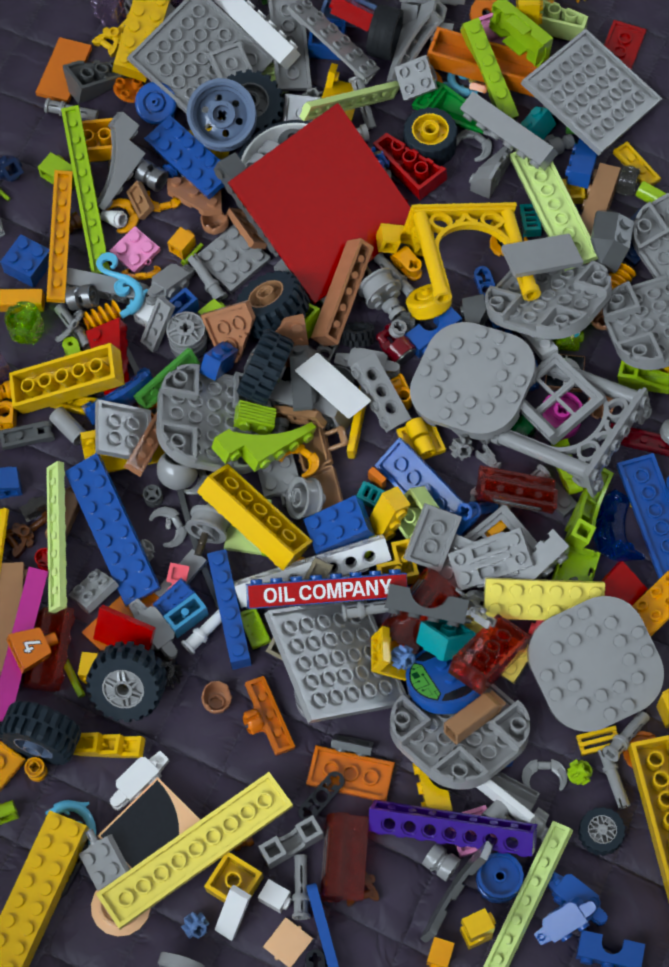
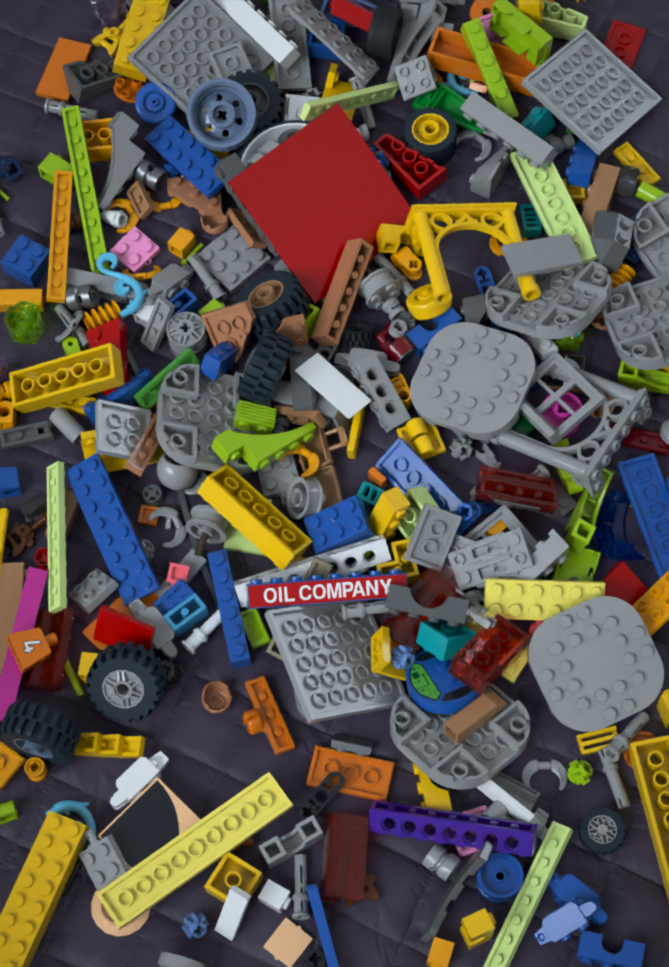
none -> orange tile [138,504,160,527]

